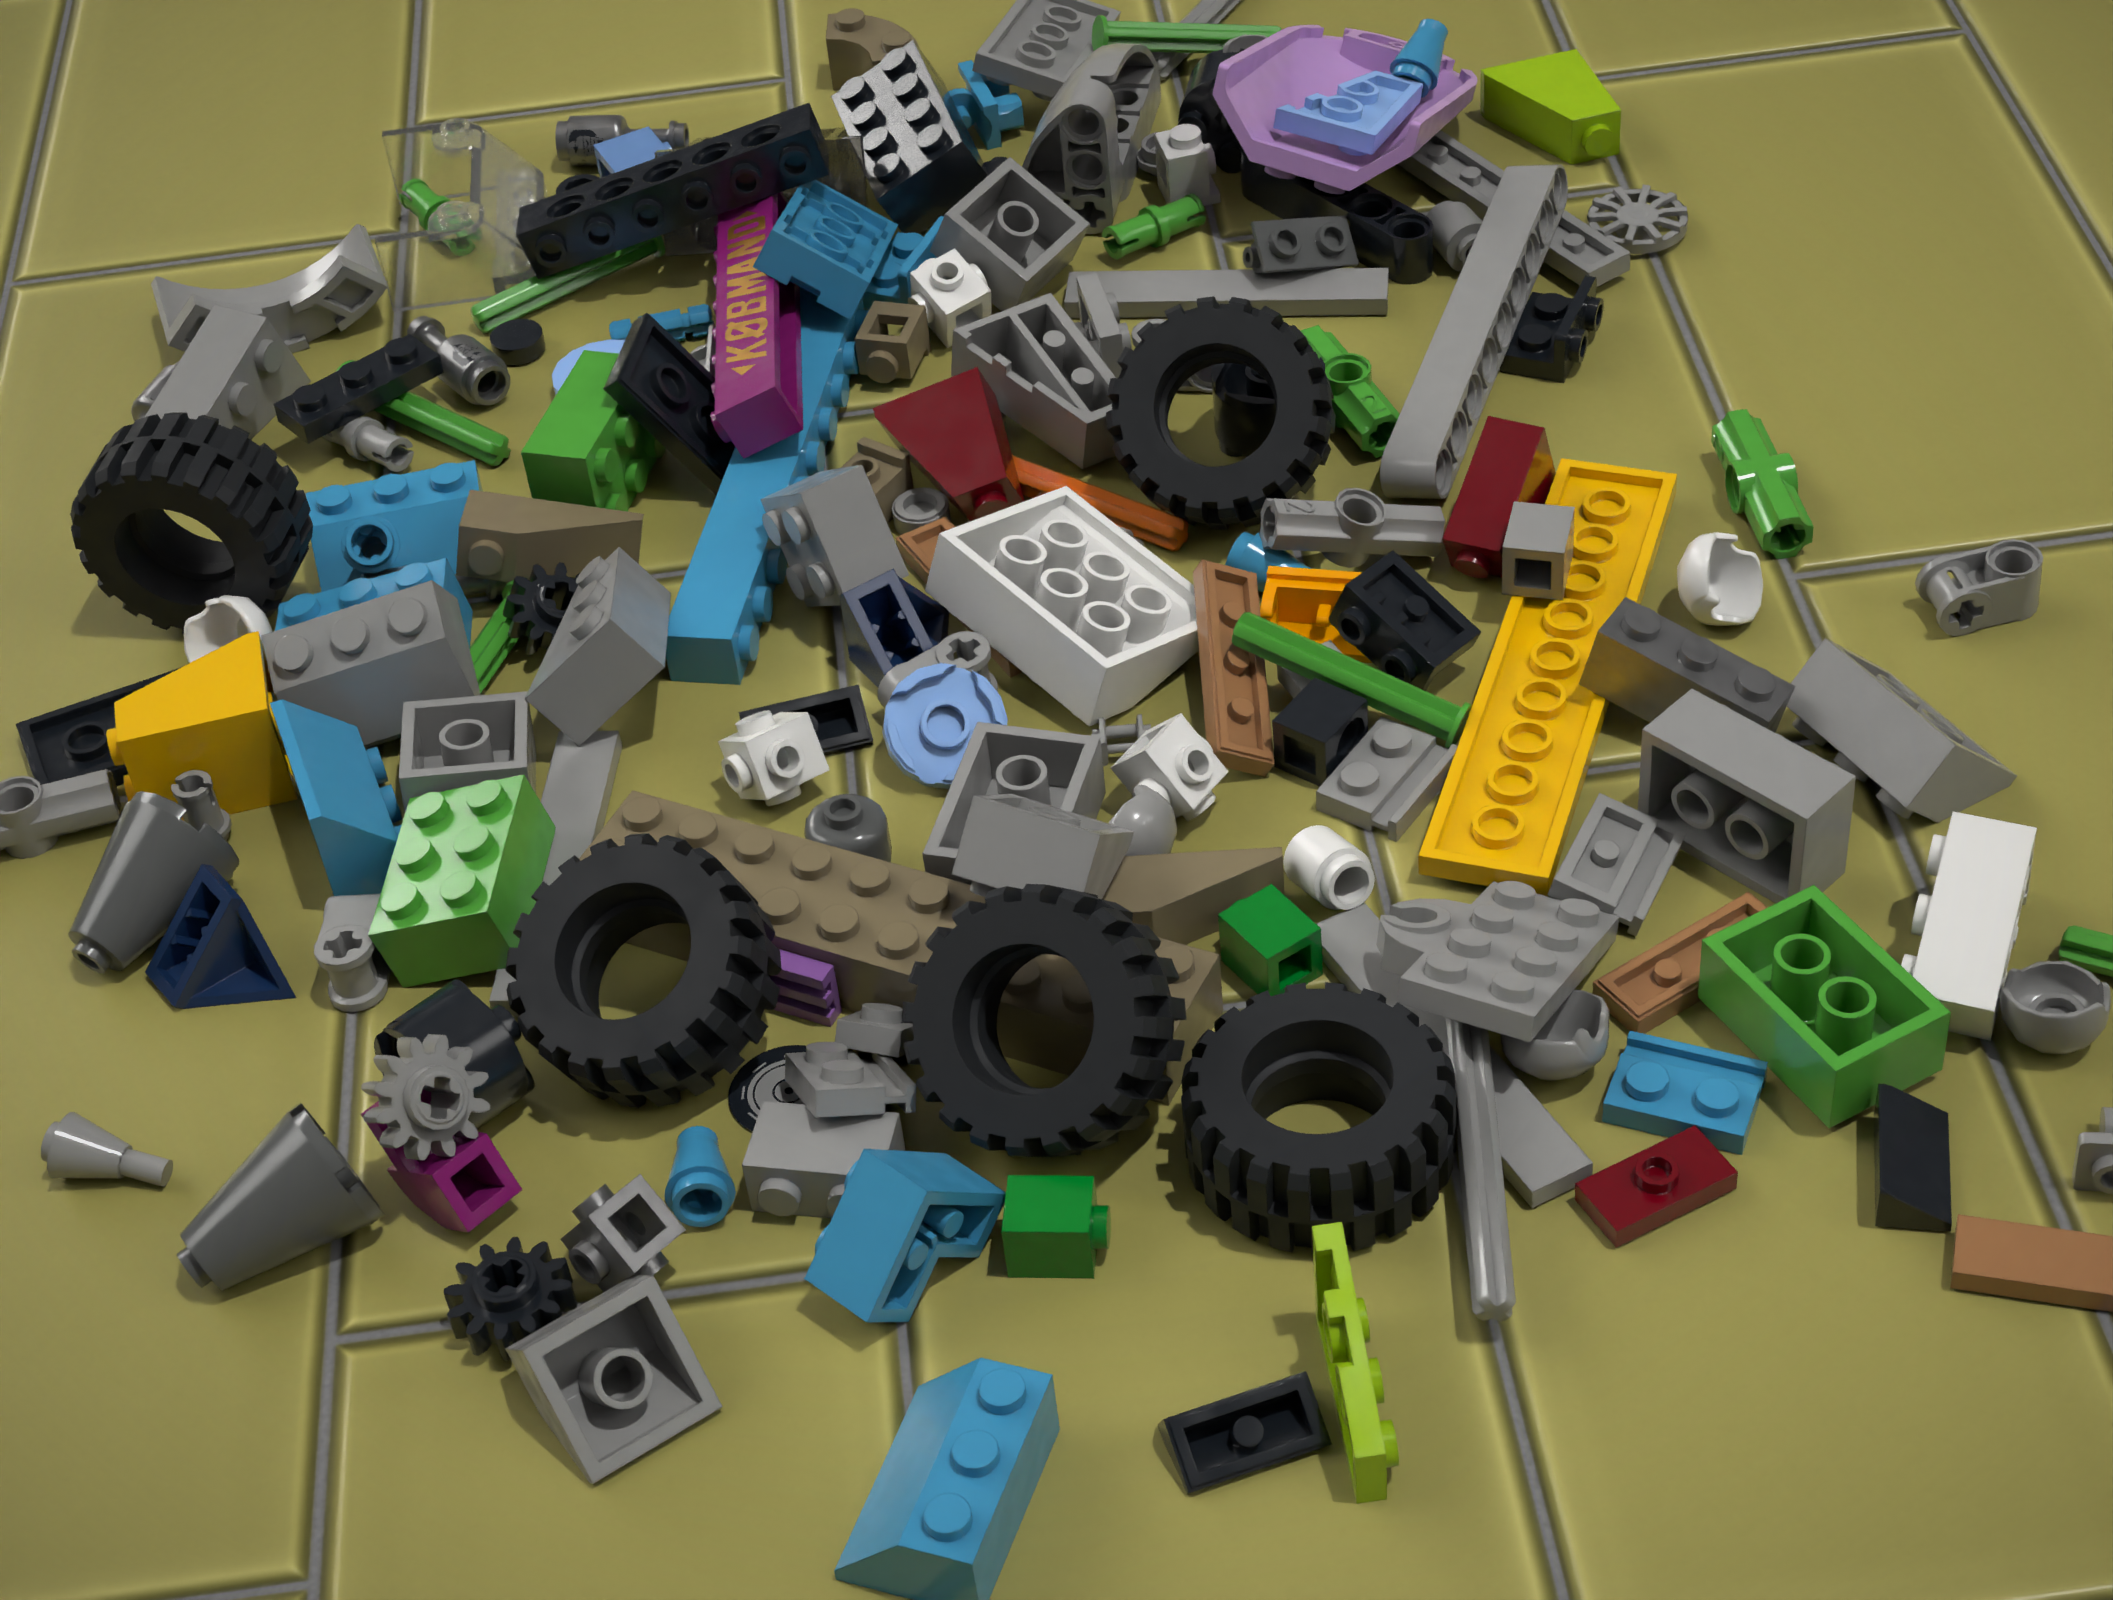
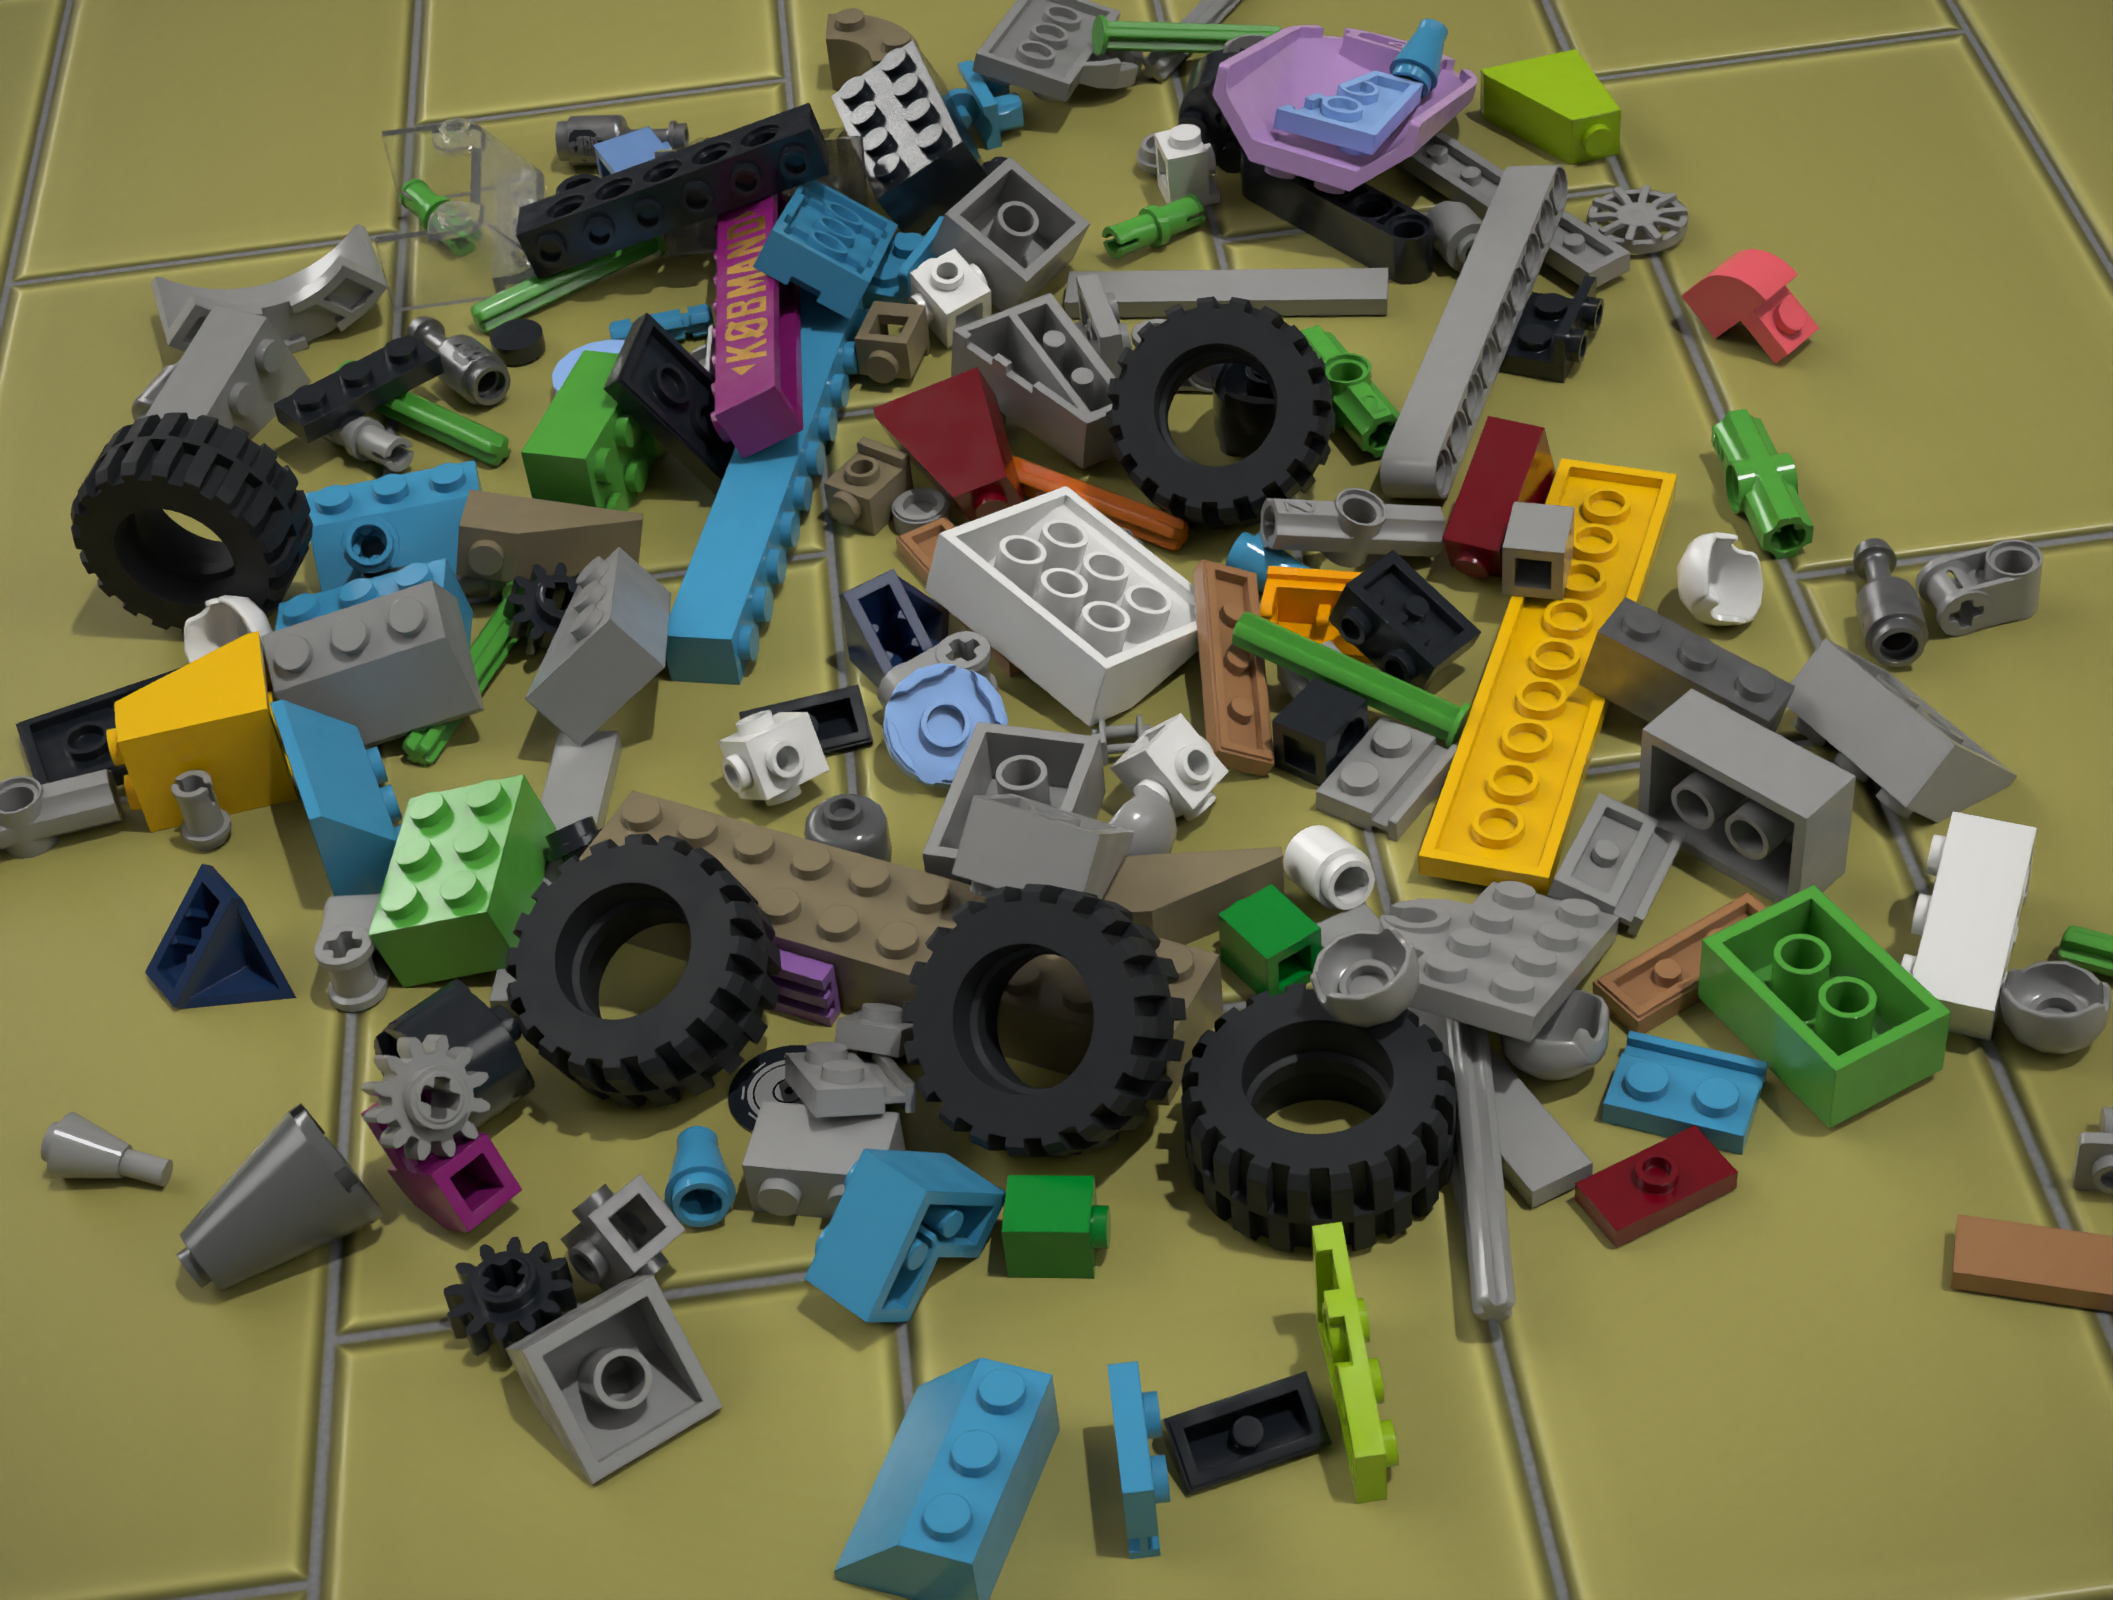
dark grey cone [68,791,239,973] -> none
light grey brick [399,691,536,812] -> none
light grey brick [760,465,909,607] -> none
light grey panel [1022,43,1161,234] -> none
dark grey hinge [1243,215,1359,273] -> none
black slope [1874,1083,1952,1232] -> none
none -> black plate [545,816,603,863]
none -> dark azure plate [1107,1361,1171,1559]
none -> light grey hair [1310,926,1419,1029]
none -> coral brick [1681,249,1819,364]
none -> flat silver piece [1853,538,1928,667]

